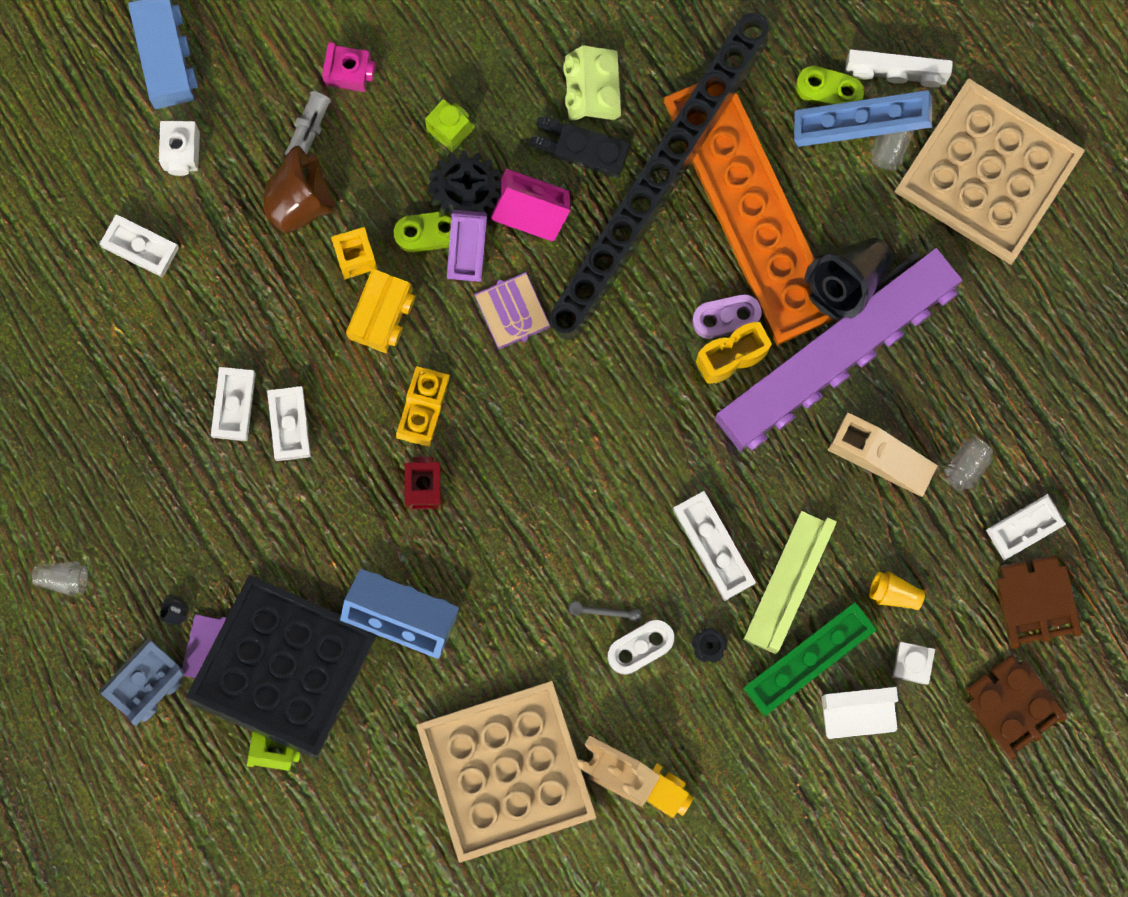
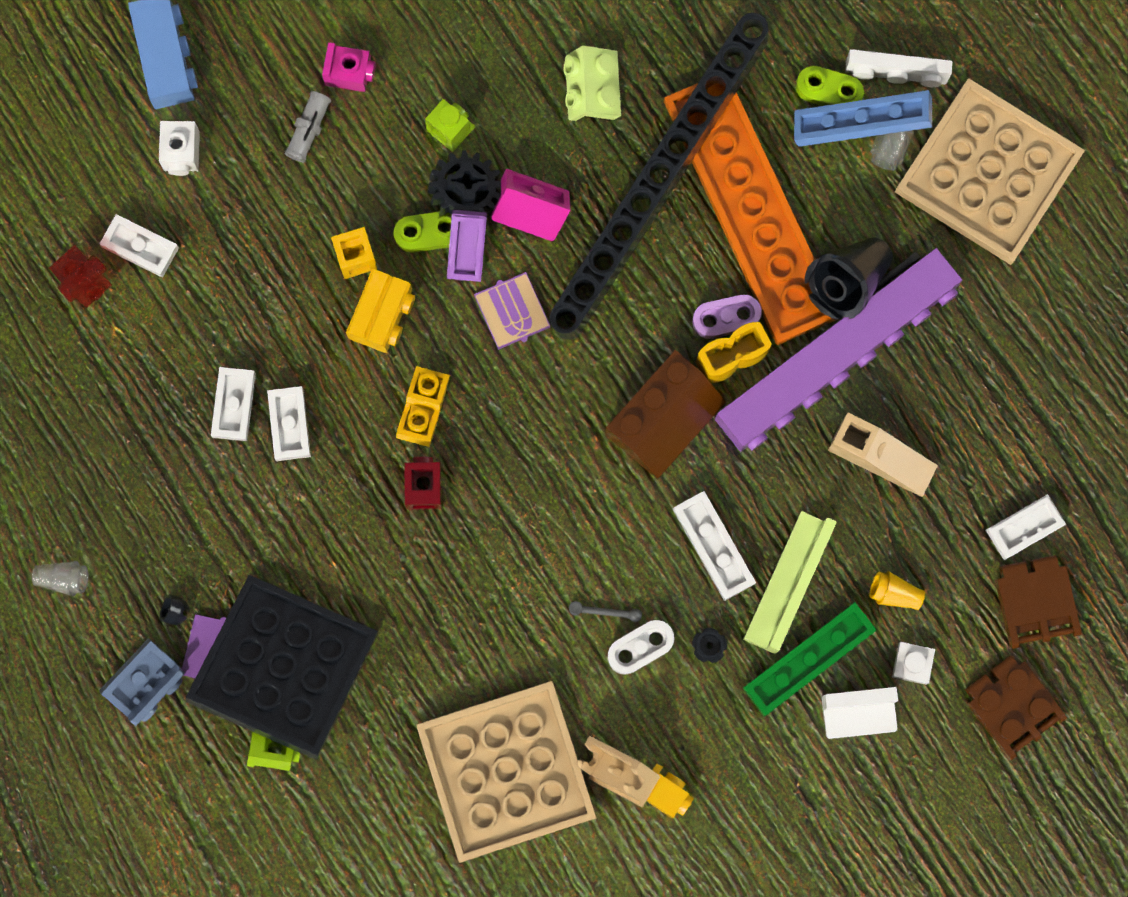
reddish brown piece [263,145,336,234] -> none
medium blue brick [340,569,459,659] -> none
black hinge [529,116,630,178] -> none
clear brick [944,437,994,491] -> none
none -> clear red brick [49,245,112,308]
none -> reddish brown slope [605,350,726,480]

